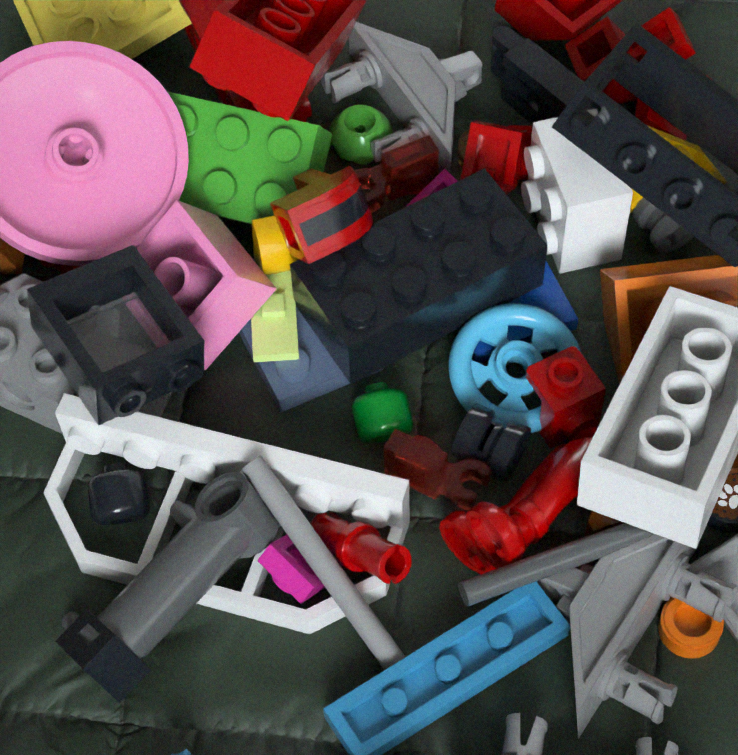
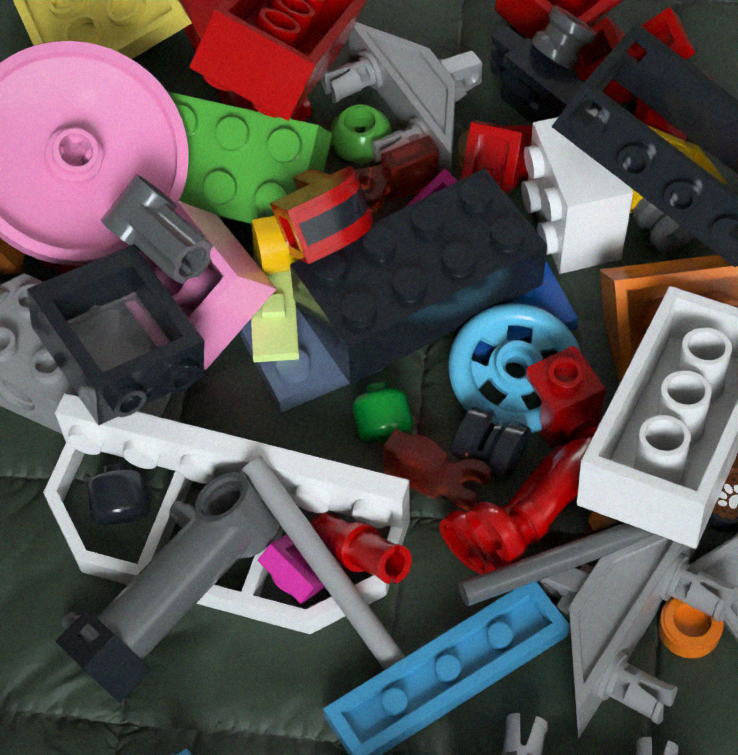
none -> dark grey piece [101,174,213,284]
none -> dark grey wheel [531,5,597,70]

